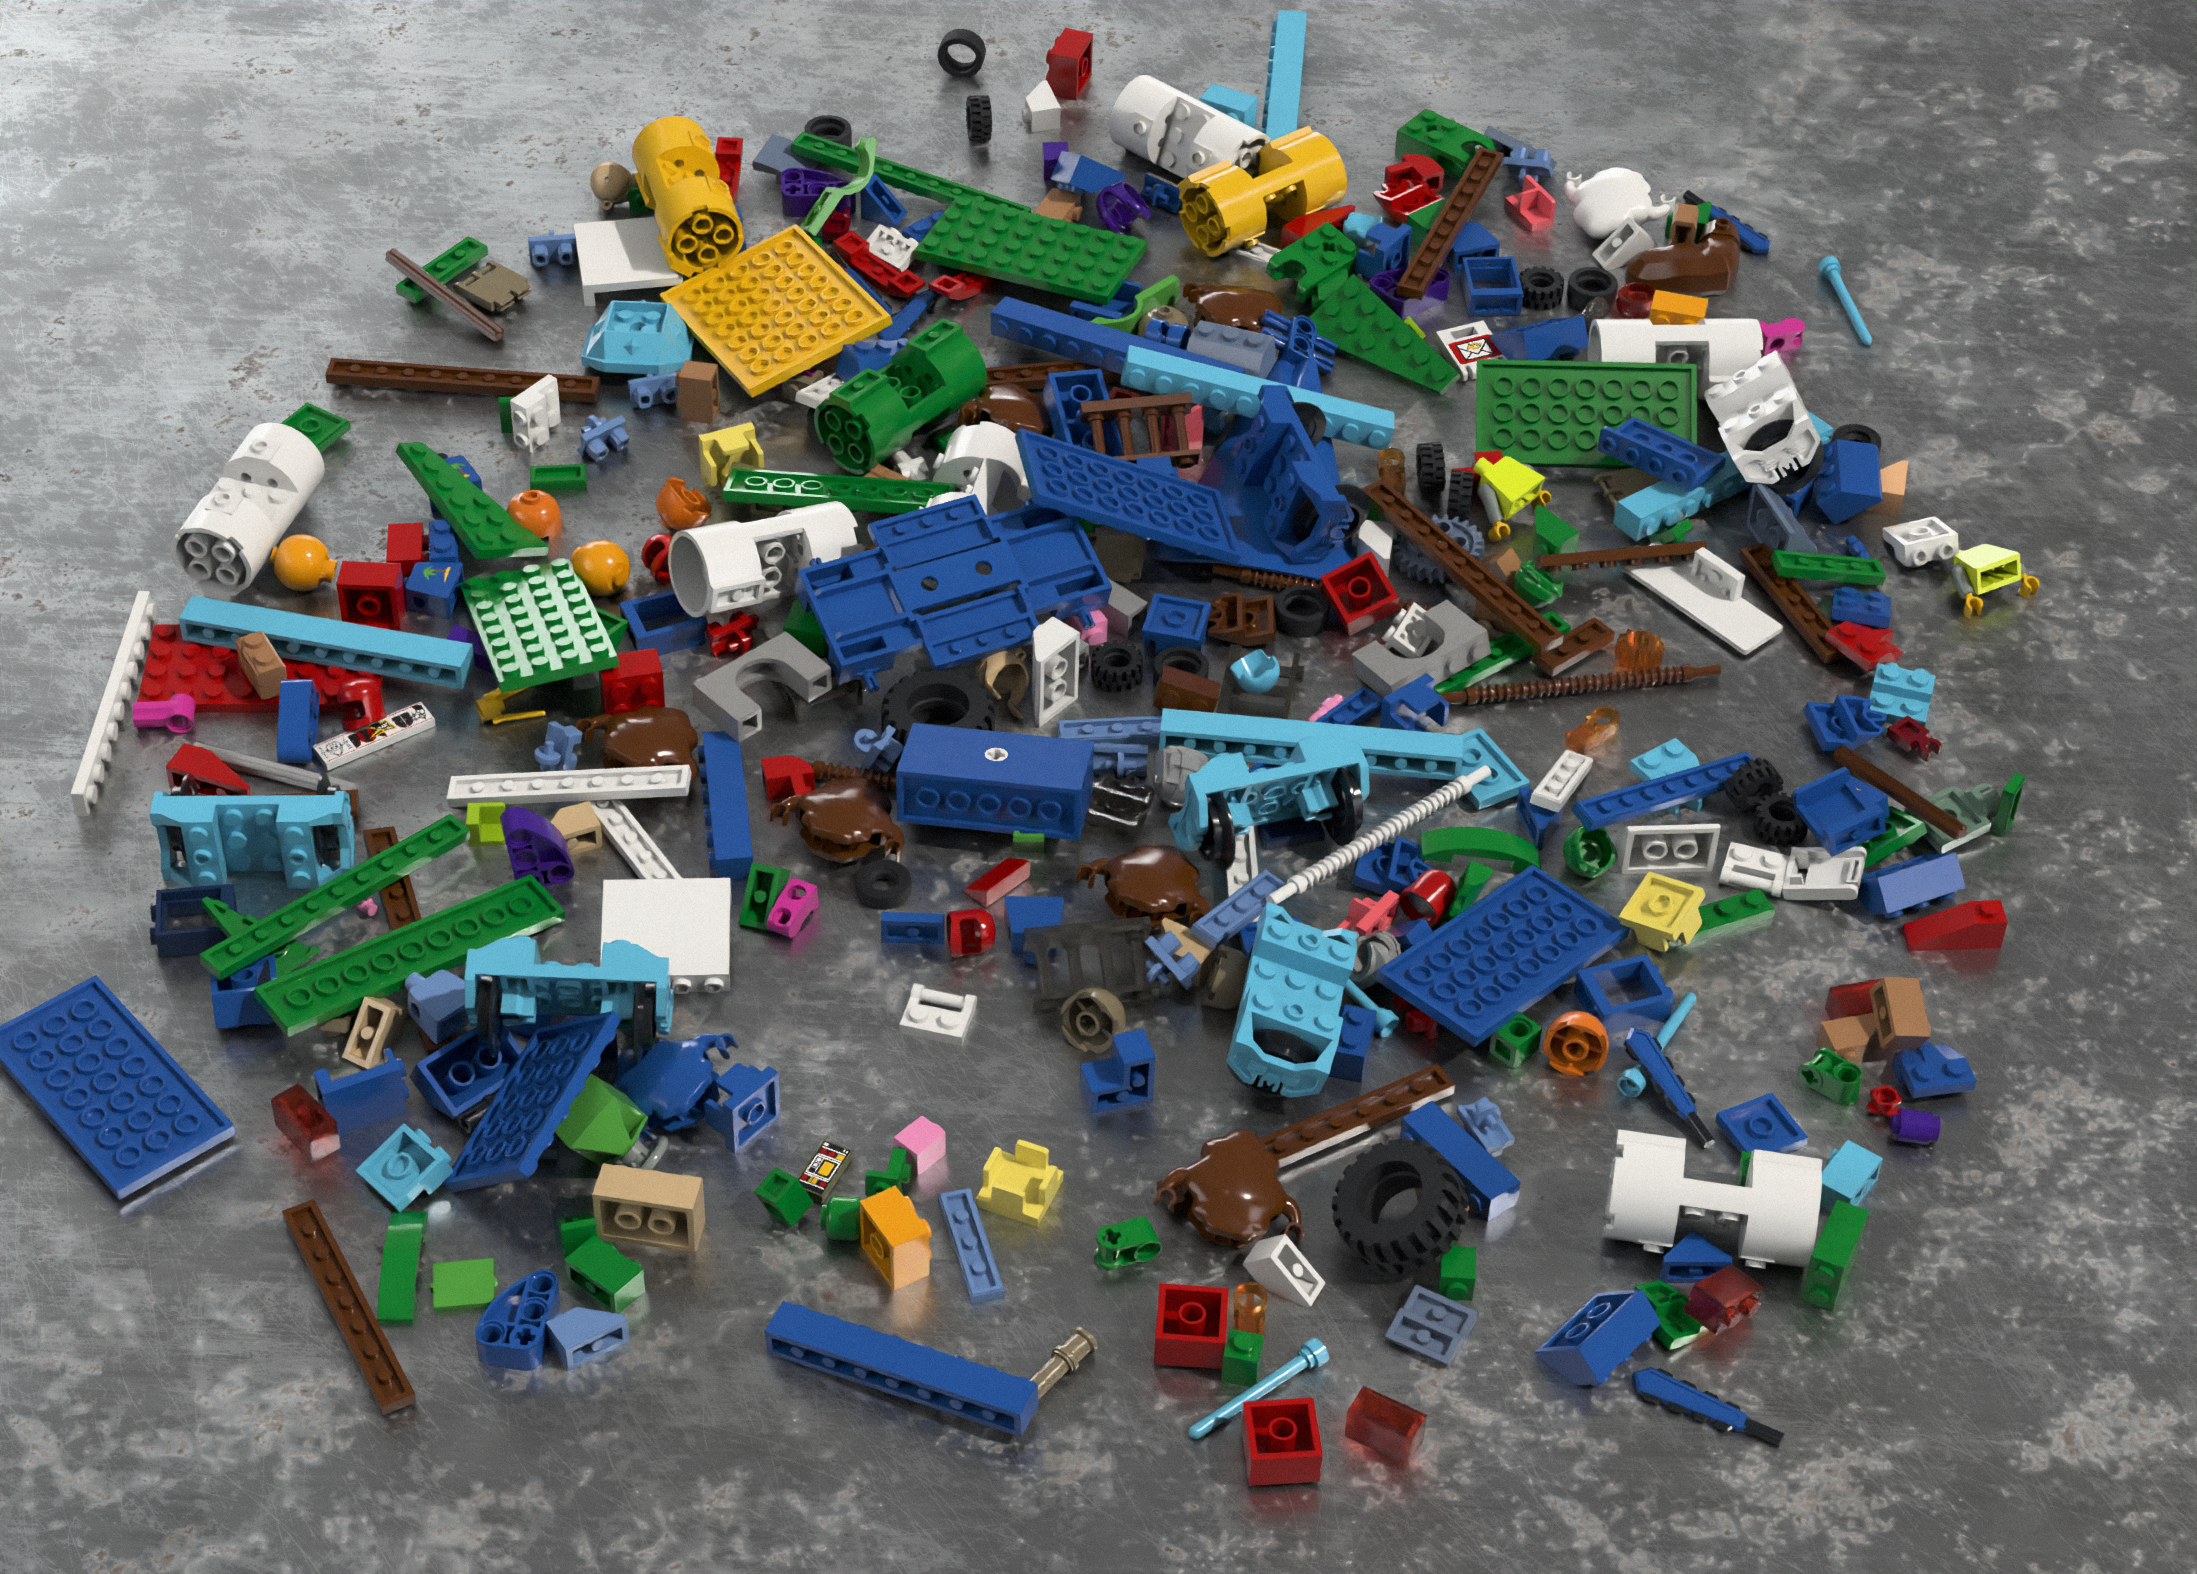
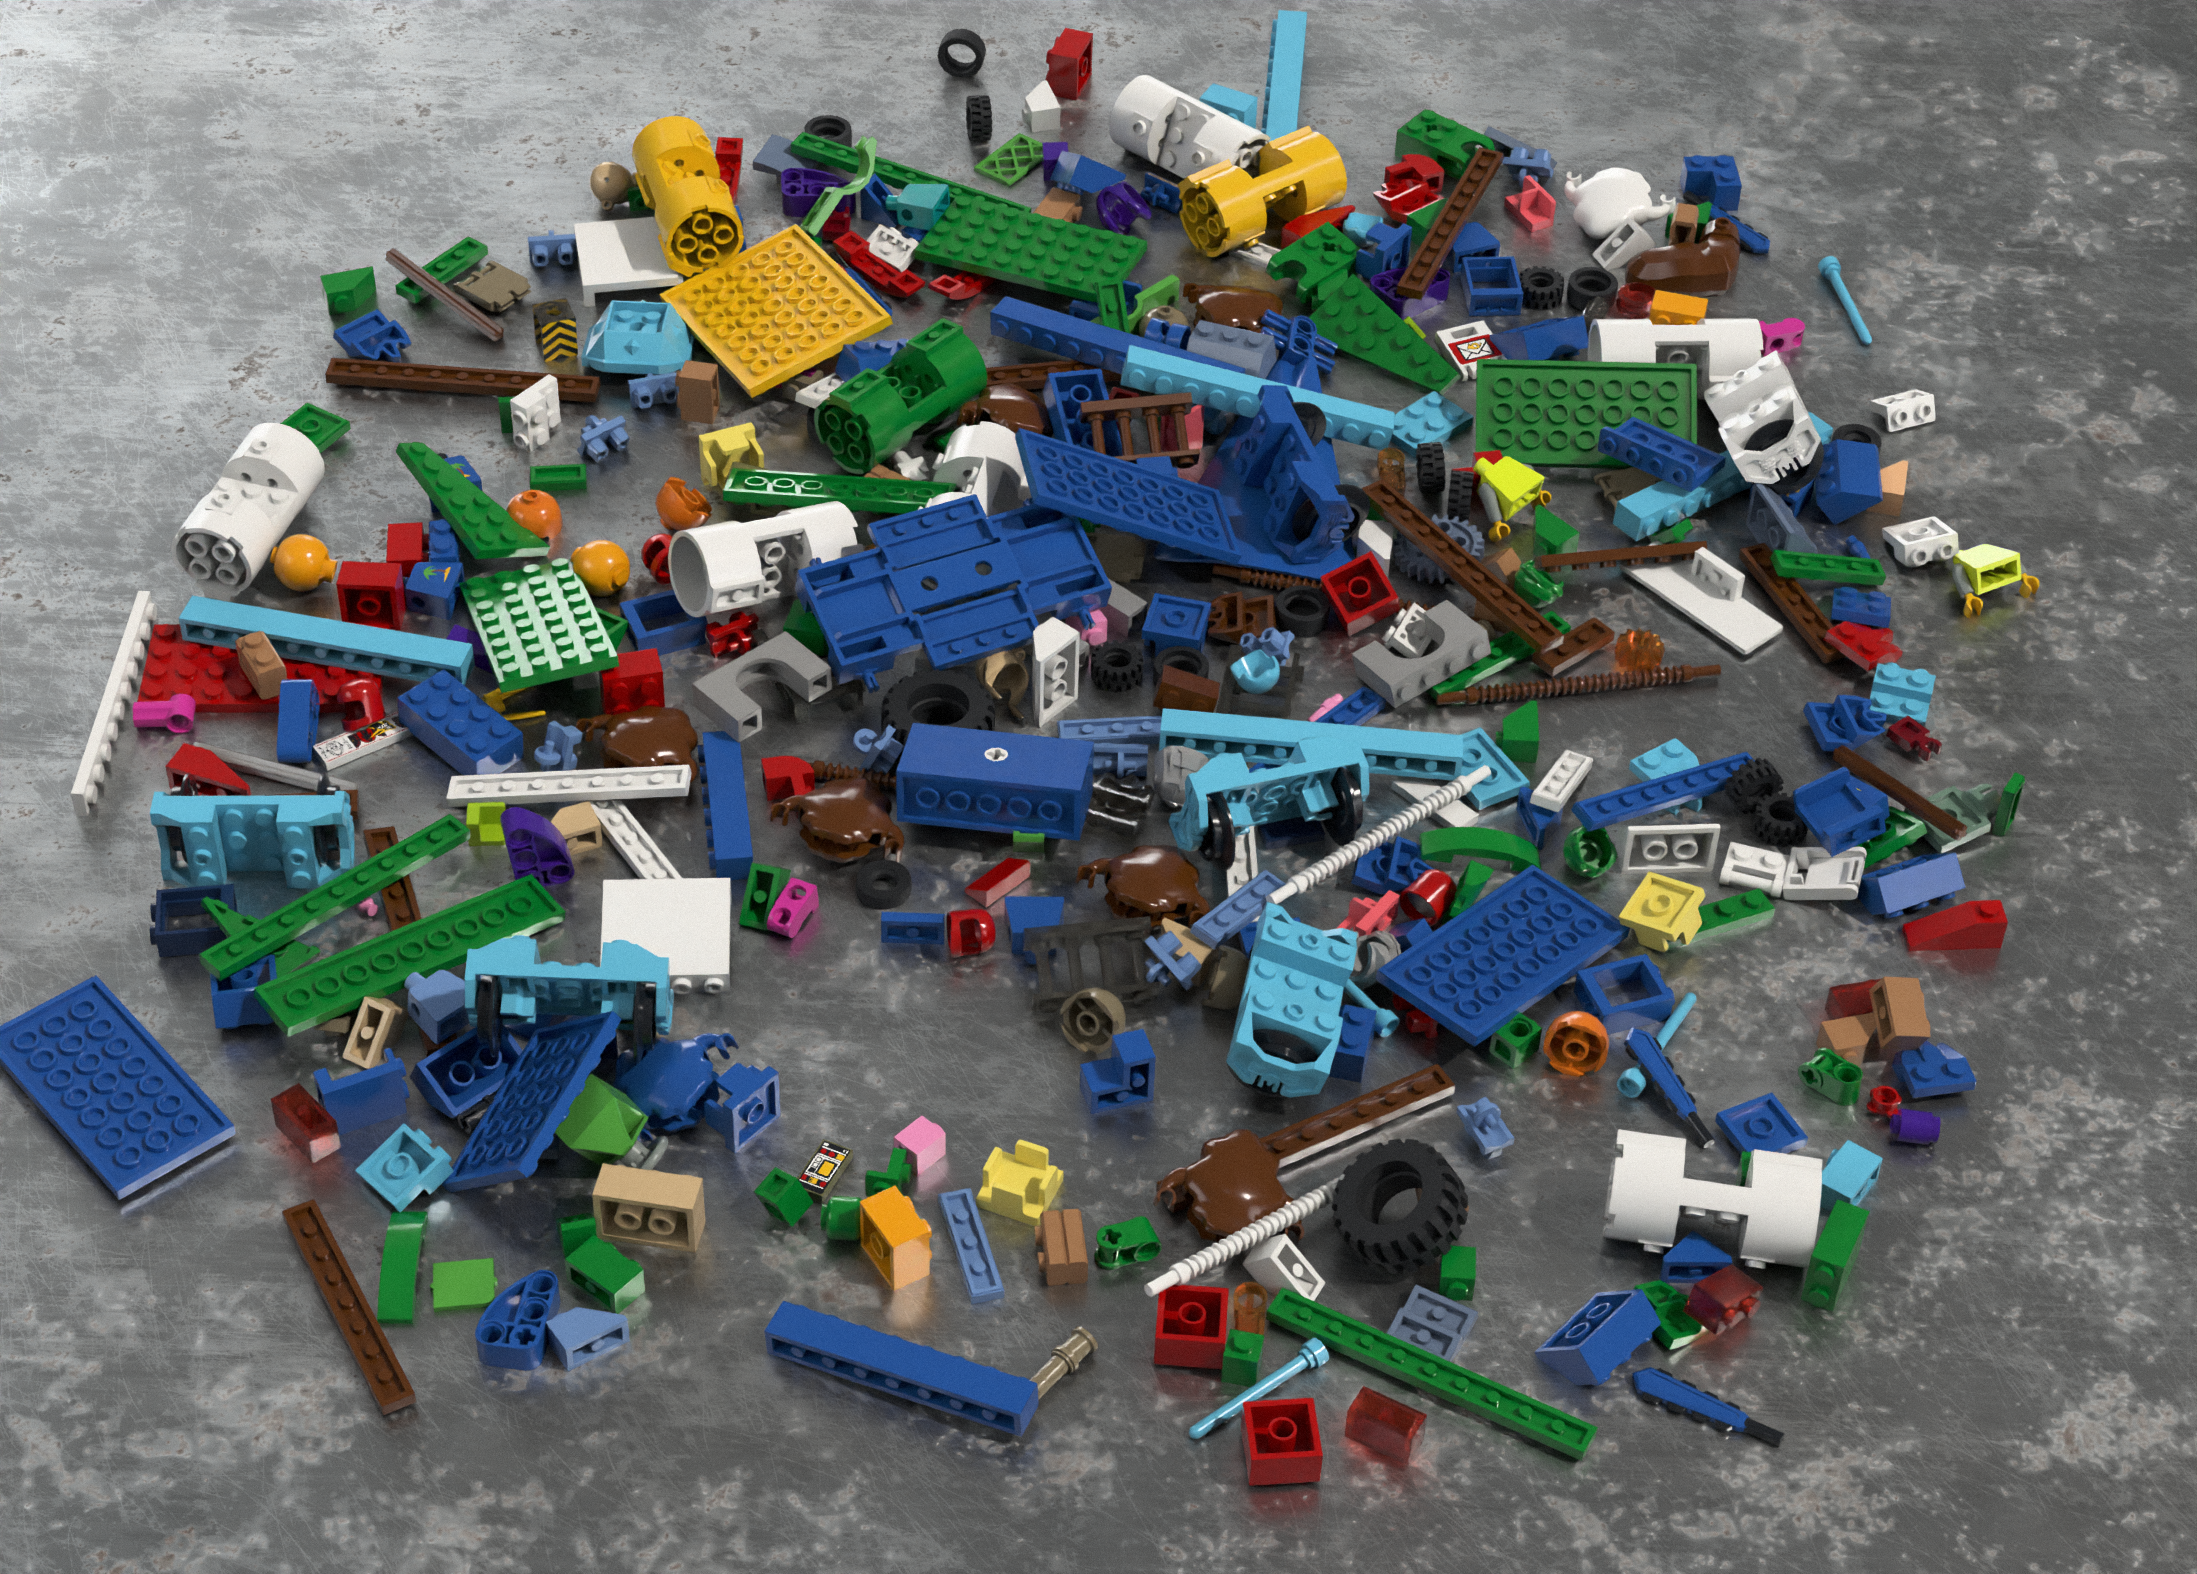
blue sword [877,275,942,341] -> none
white plate [899,983,977,1046] -> none
blue panel [1380,673,1449,732] -> none
blue brick [1400,1100,1521,1222] -> none
clear orange piece [1565,706,1620,755] -> none
none -> green slope [320,266,376,315]
none -> blue plate [333,309,412,363]
none -> blue brick [397,669,524,776]
none -> piece [532,298,578,362]
none -> teal torso [886,184,950,231]
none -> bright green window [974,133,1042,187]
none -> medium nougat brick [1034,1209,1088,1286]
none -> green tile [1094,279,1130,334]
none -> white hose [1144,1174,1345,1297]
none -> medium blue hips [1239,627,1295,669]
none -> green plate [1266,1287,1598,1461]
none -> medium azure plate [1390,391,1474,458]
none -> white tile [1391,776,1479,828]
none -> green slope [1495,700,1539,763]
none -> blue brick [1680,155,1742,211]
none -> white bracket [1870,389,1935,432]

